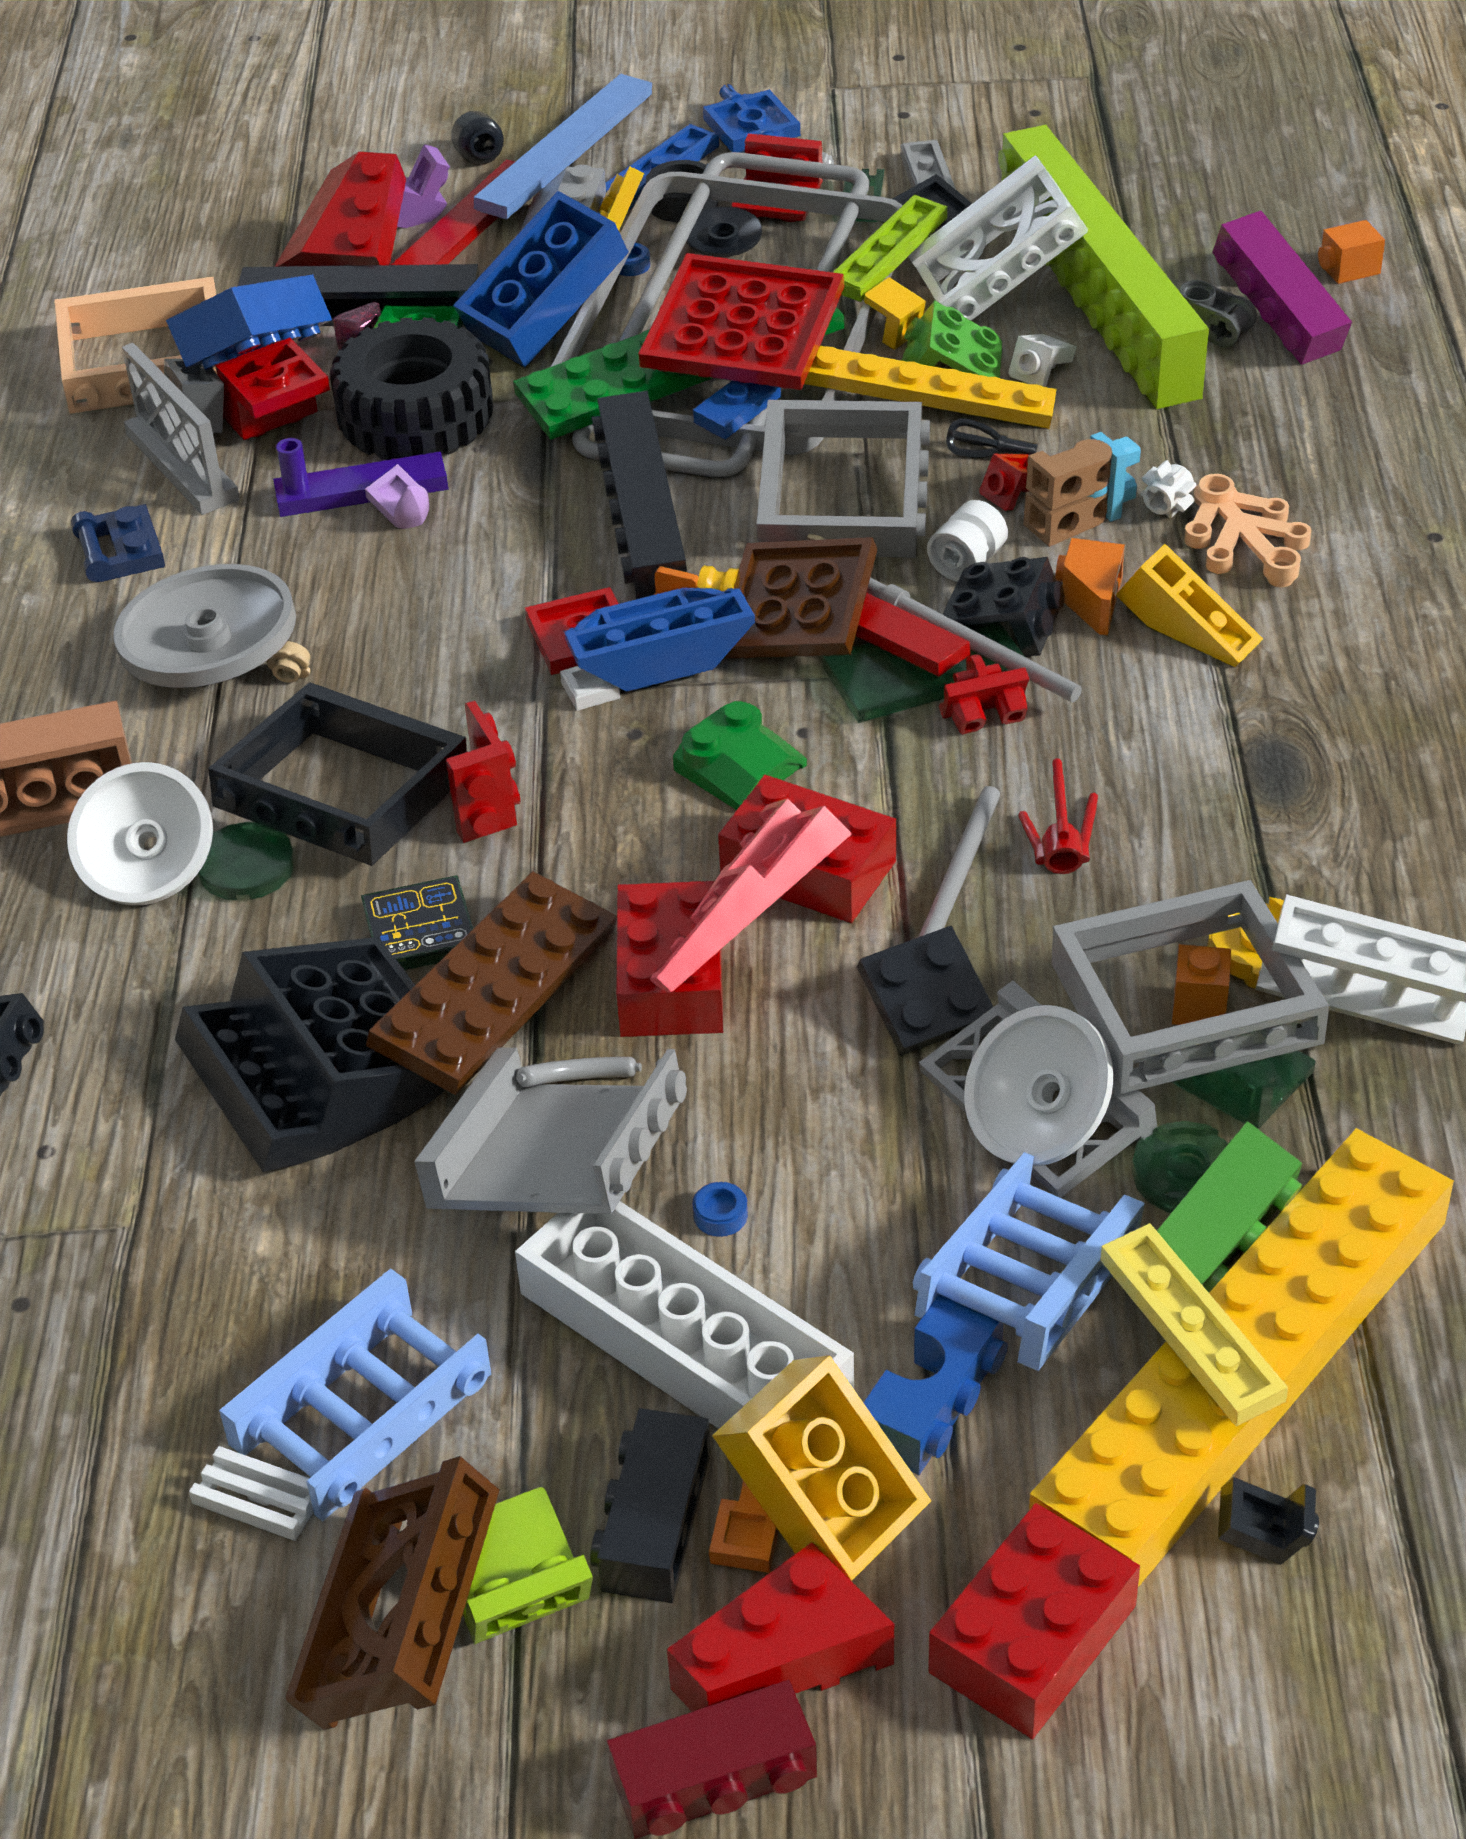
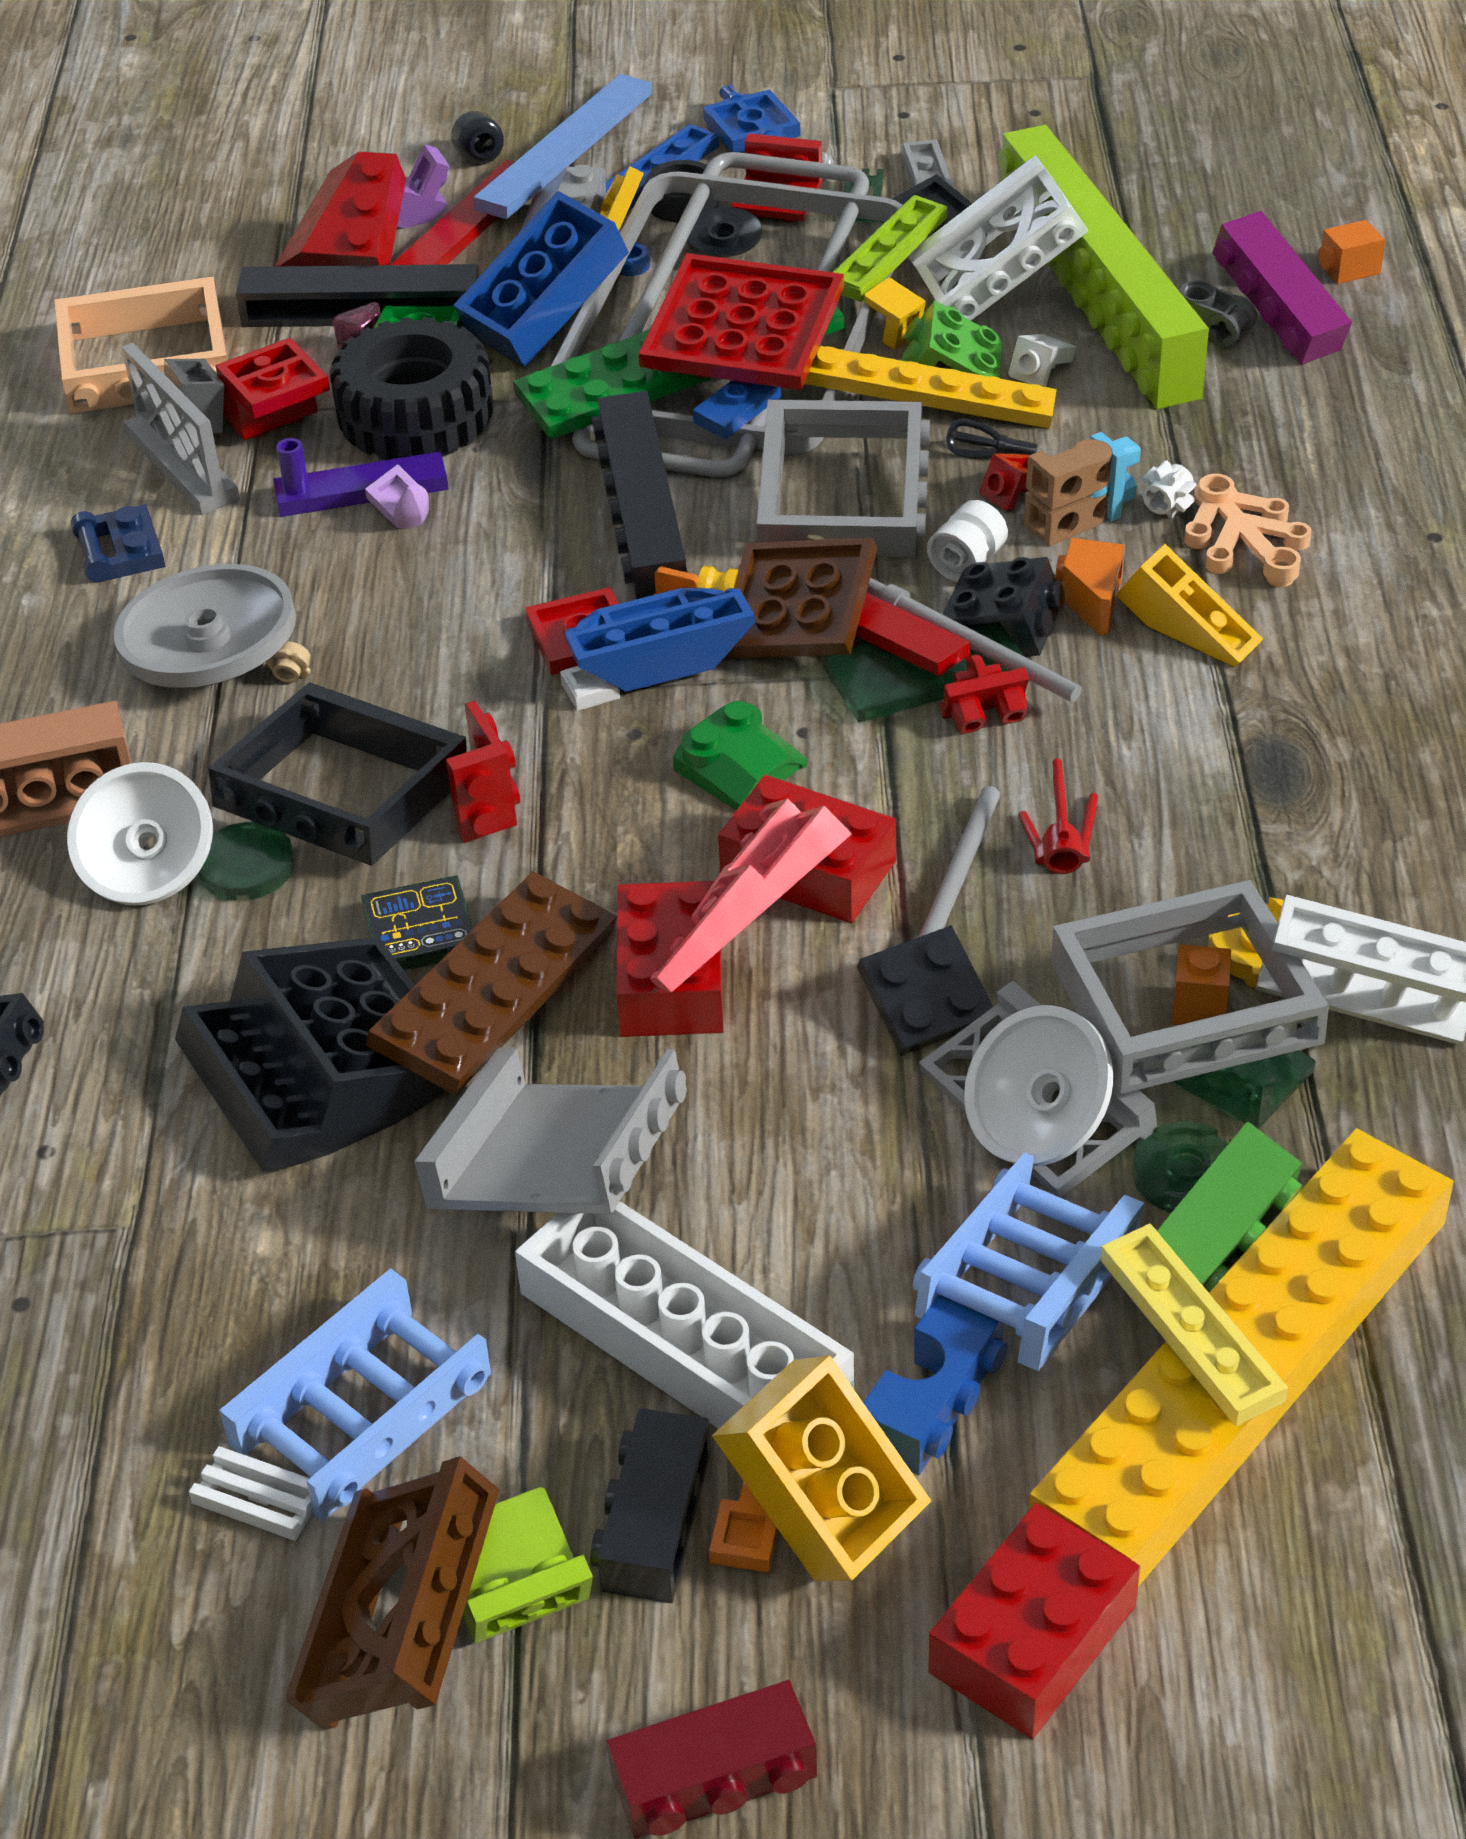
blue brick [166,274,332,370] -> none
light grey piece [516,1057,642,1087] -> none
red wedge [667,1542,895,1712] -> none
blue tile [692,1182,748,1237] -> none
black bracket [1218,1477,1319,1565] -> none

